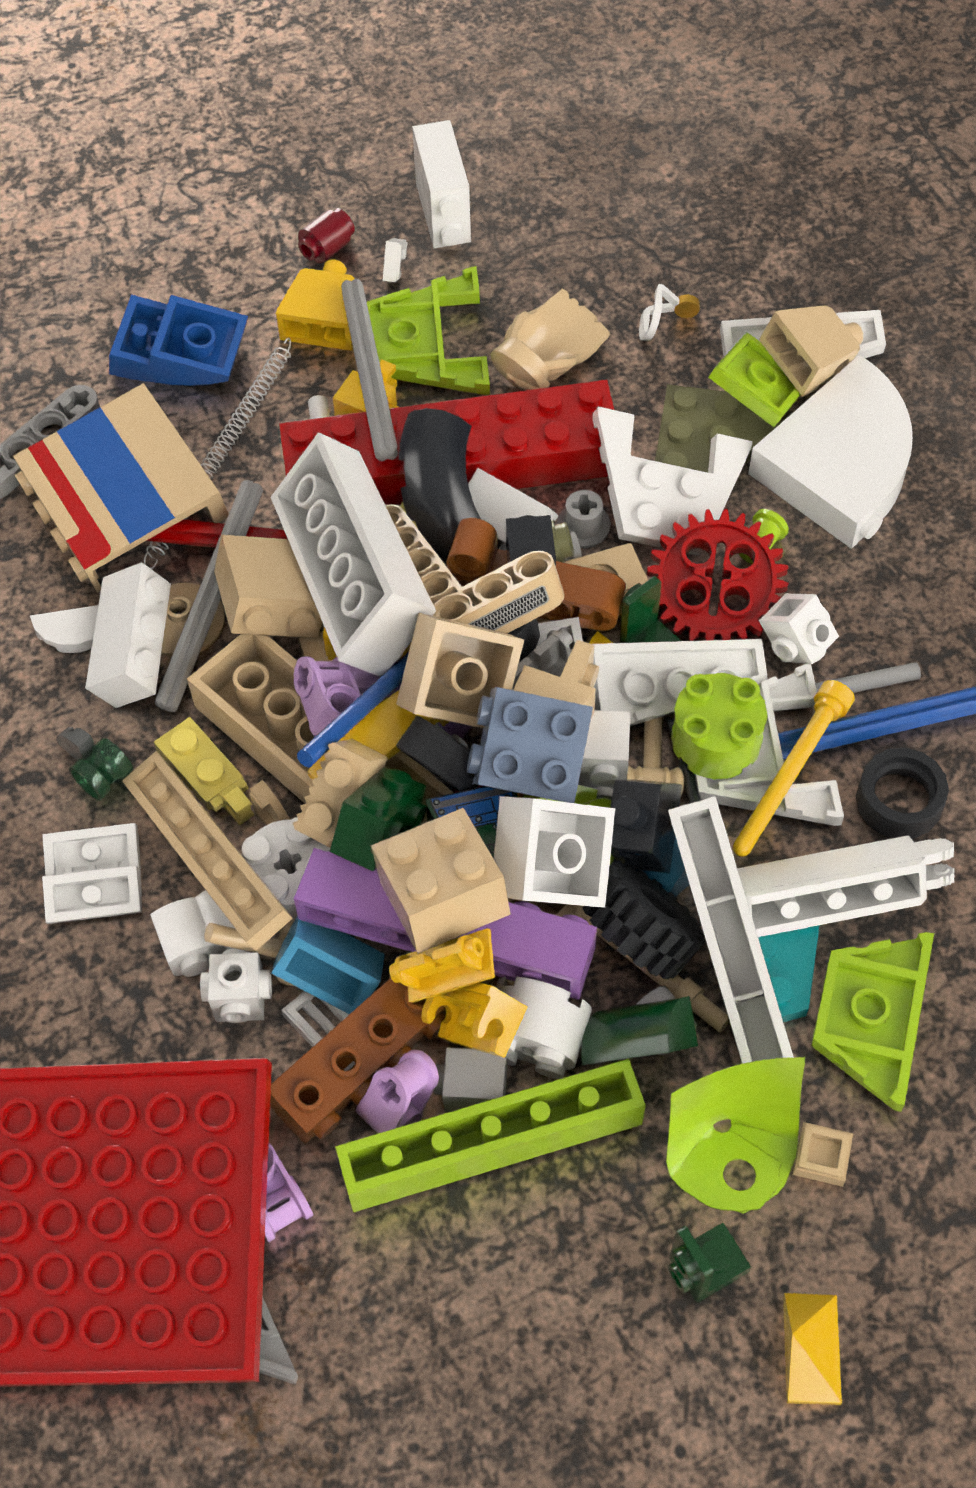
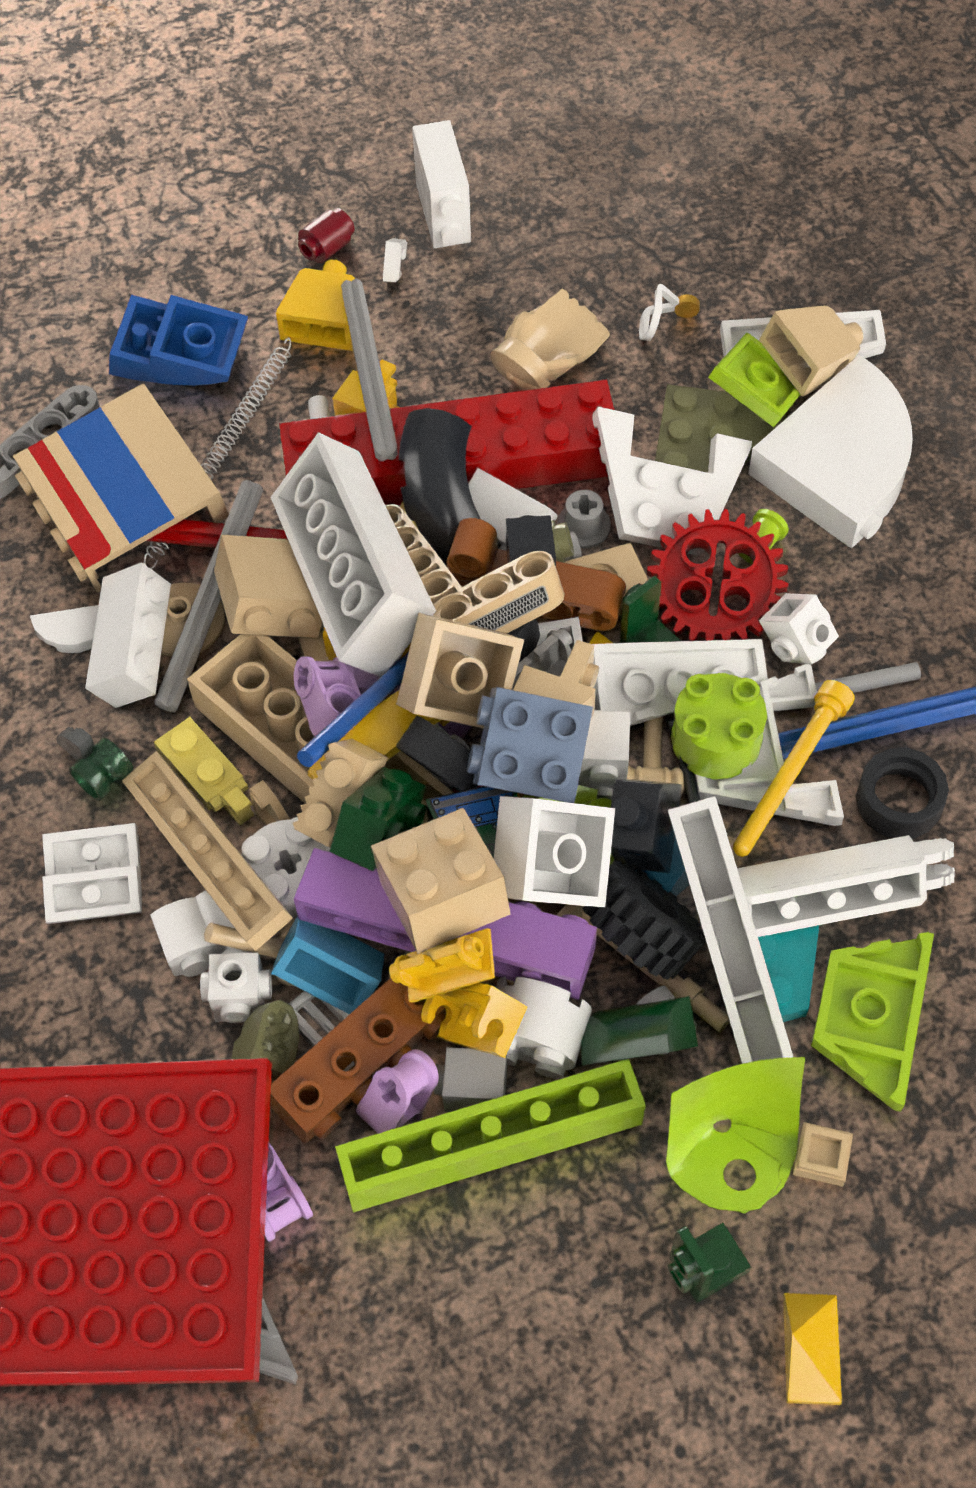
lime wing [367,266,490,395] -> none
none -> olive rock [231,1000,299,1083]

